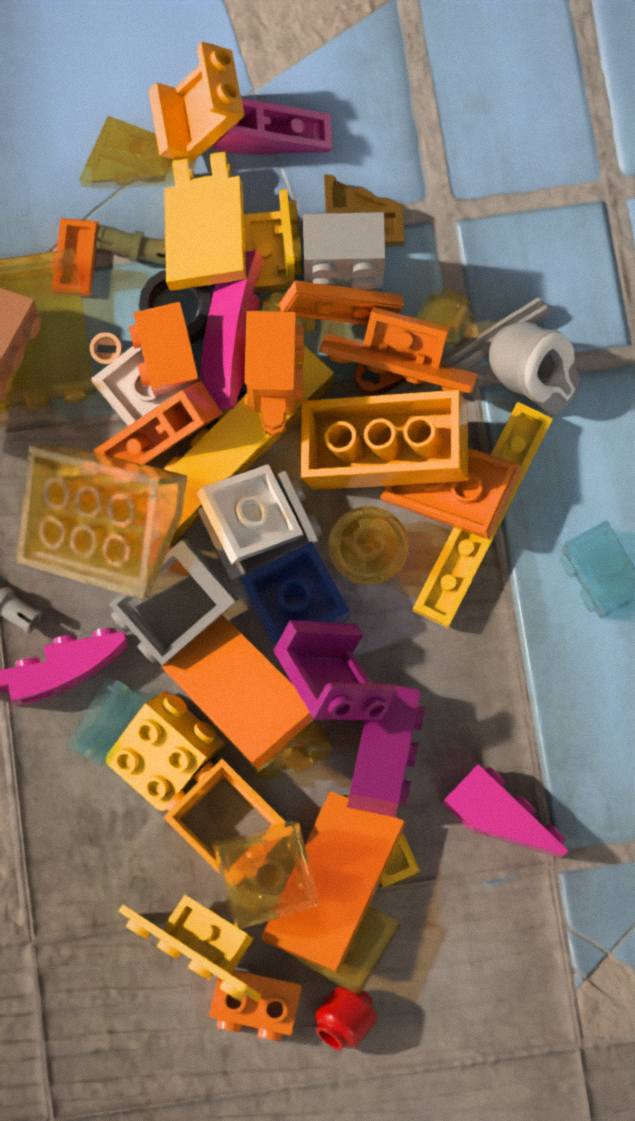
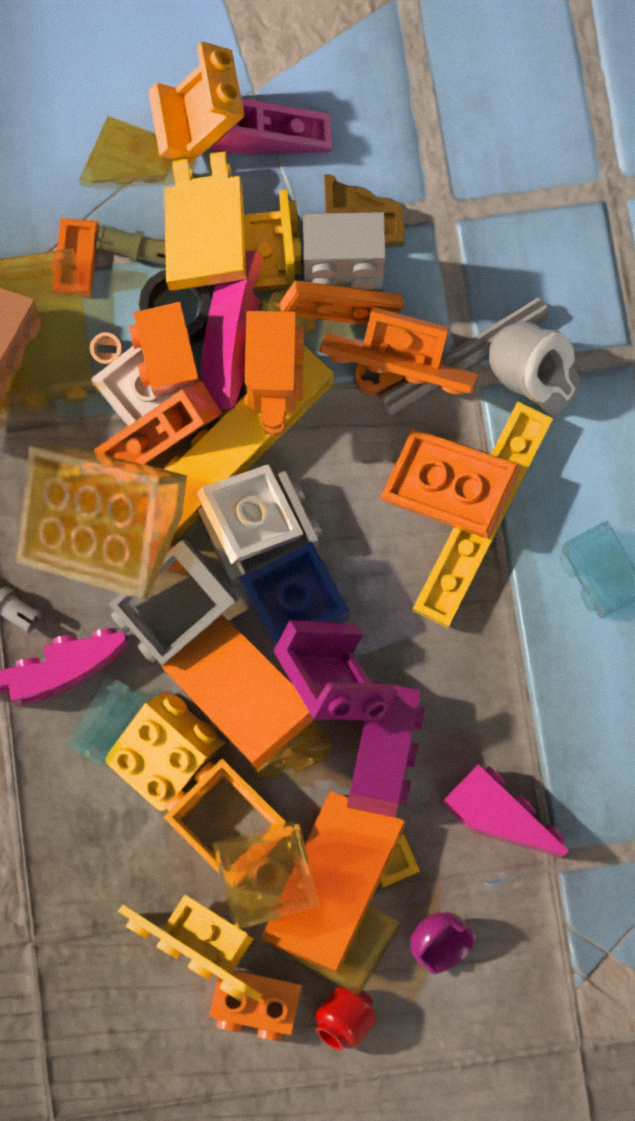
light orange brick [301,390,468,490] -> none
clear yellow cone [328,506,409,585] -> none
clear yellow head [416,287,474,345] -> none
none -> magenta hair [410,912,476,974]

